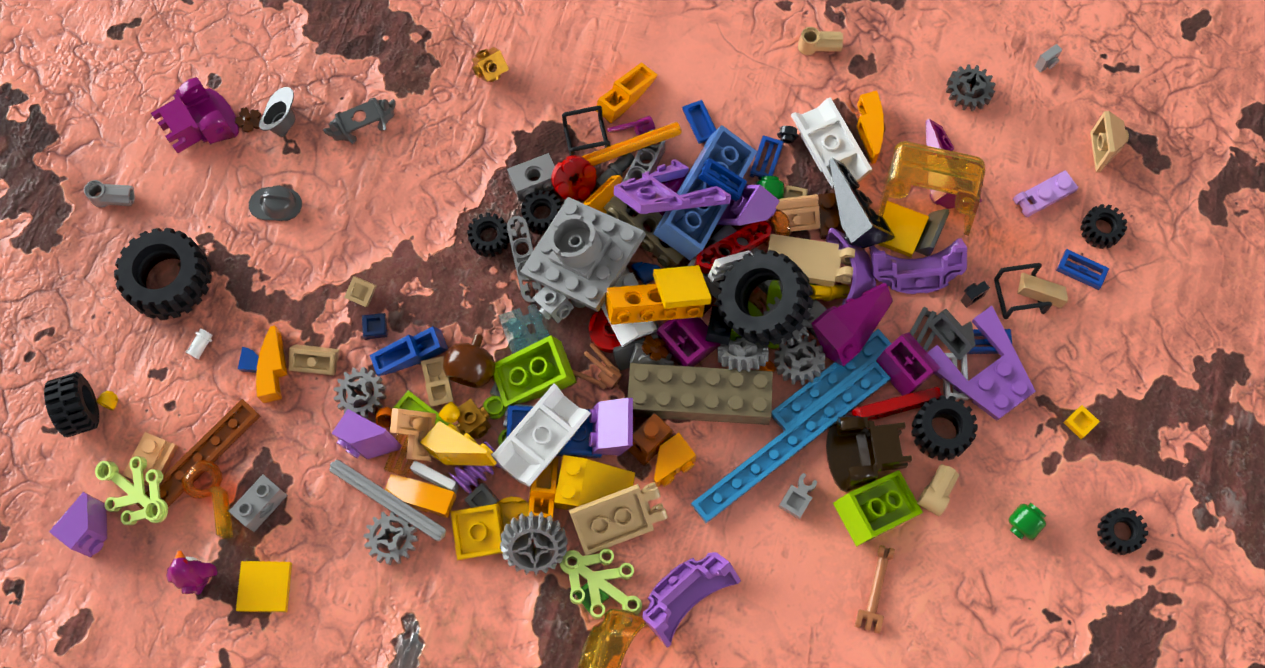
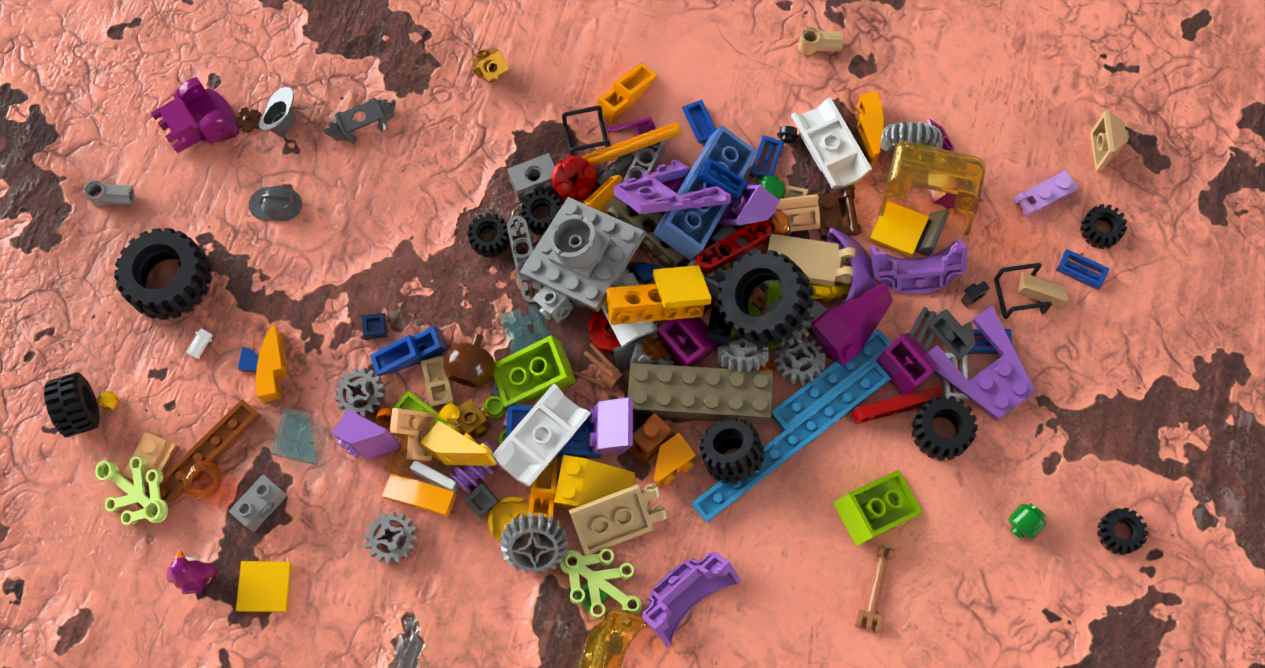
medium lavender slope [49,492,107,557] -> none
clear yellow tile [211,486,233,539] -> none
tan slope [288,344,339,376] -> none
light grey axle [329,460,446,541] -> none
tan brick [344,276,377,307] -> none
yellow tile [450,504,503,560] -> none
white tile [708,250,753,282] -> none
light grey plate [779,473,817,520] -> none
dark brown piece [826,416,912,492] -> none
wedge [829,158,895,248] -> none
tan piece [917,464,959,516] -> none
dark grey gear [946,64,996,111] -> none
light grey plate [1034,44,1062,72] -> none
yellow plate [1063,405,1100,439] -> none
none -> clear light blue wing [271,407,318,465]
none -> black tyre [699,418,765,484]
none -> light grey gear [881,121,943,160]

